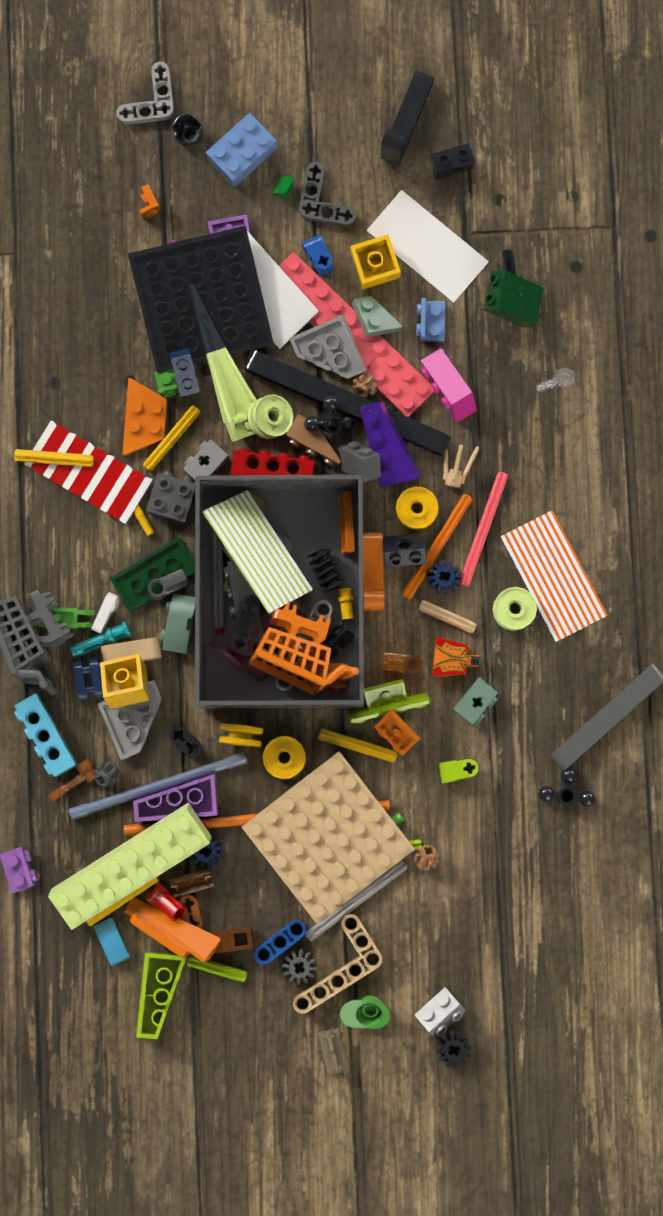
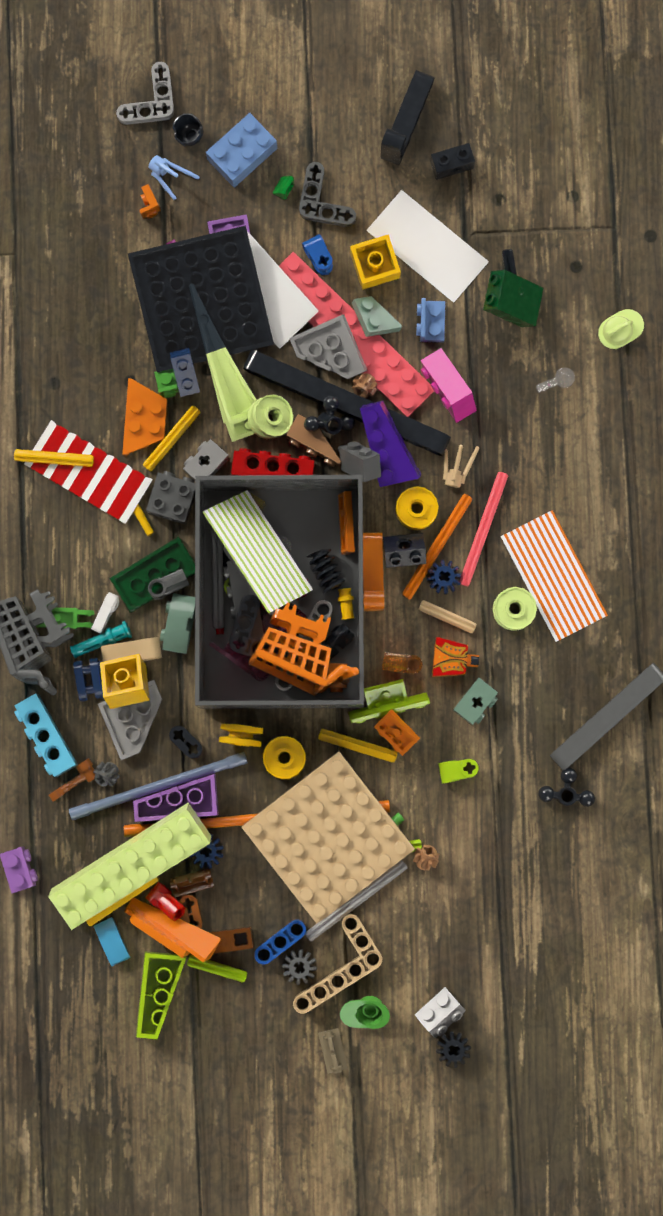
none -> light blue plant [148,155,200,200]
none -> yellowish green piece [598,309,644,349]

